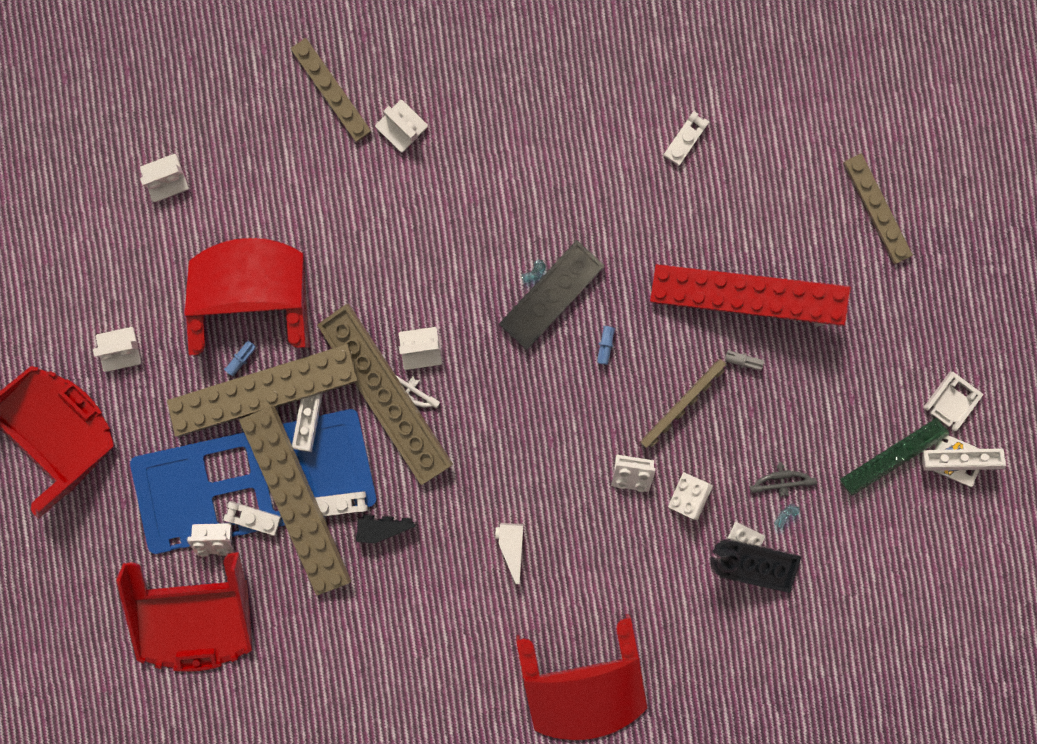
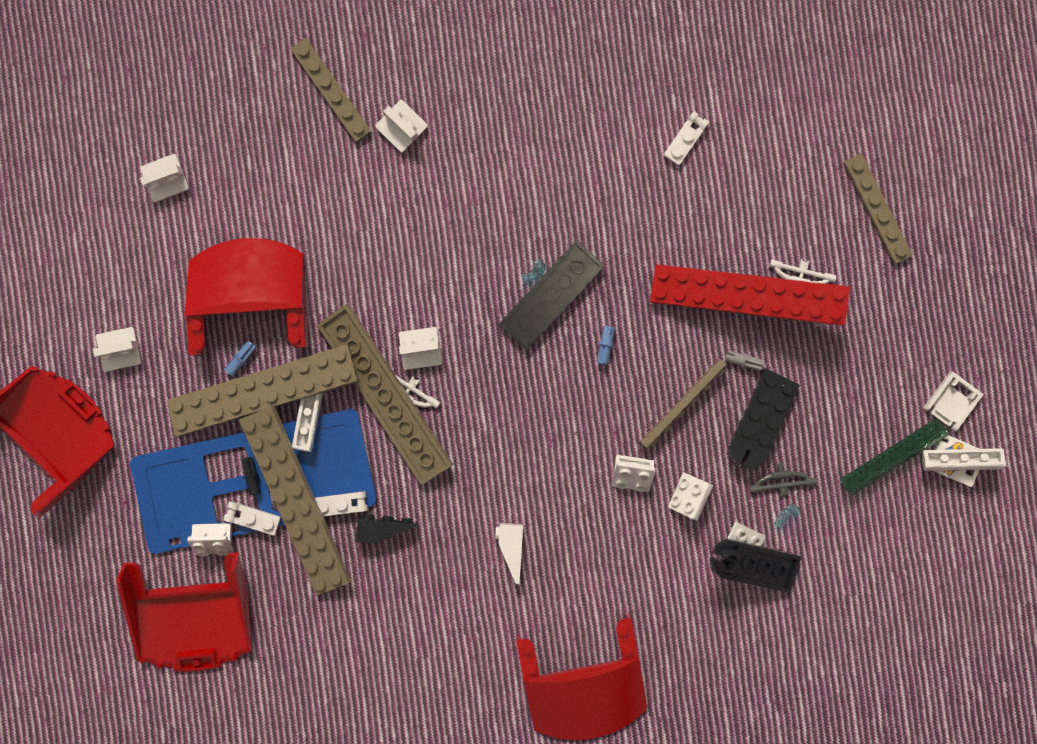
none -> black axle [242,456,261,496]
none -> black plate [728,368,800,469]
none -> white piece [769,259,836,284]

